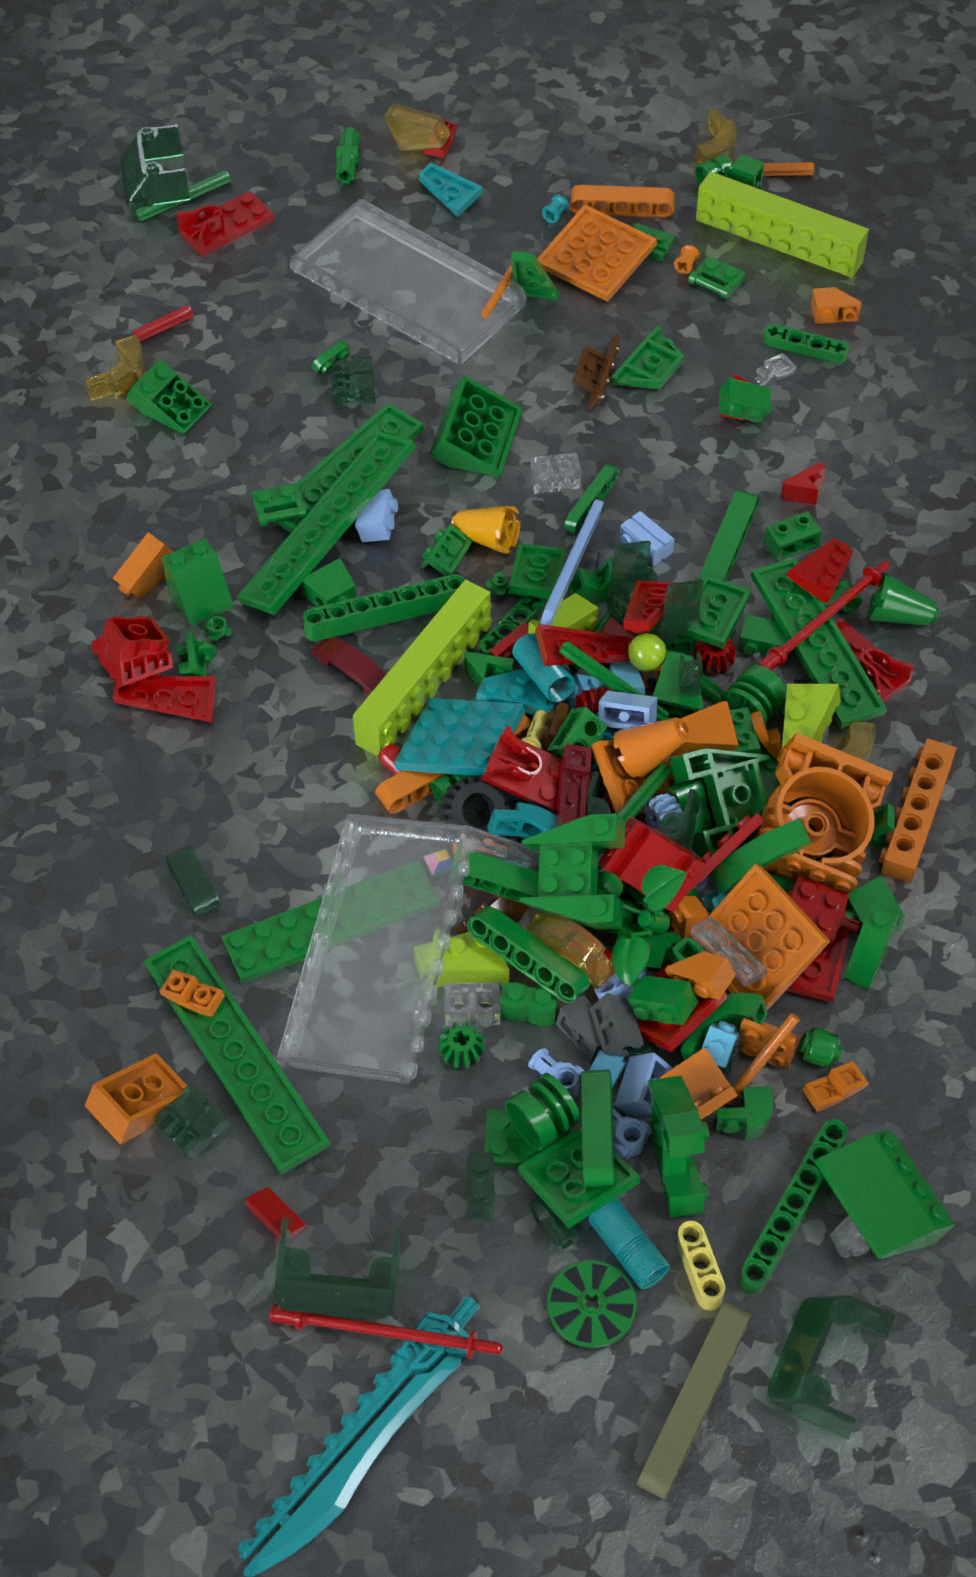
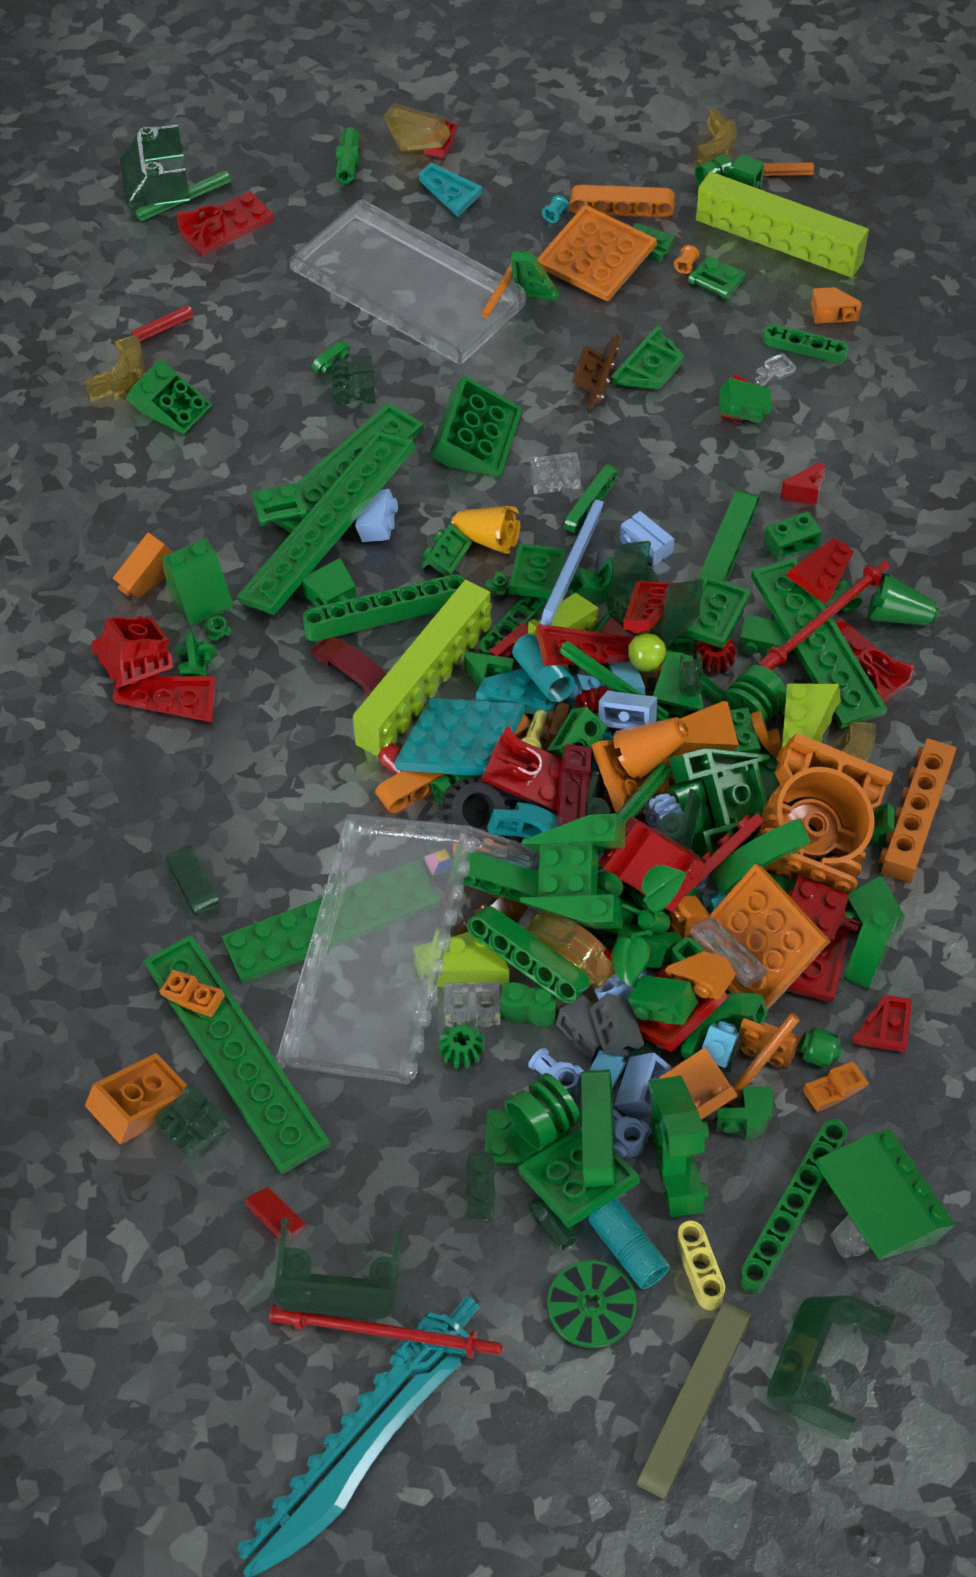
none -> red wing [852,995,912,1052]

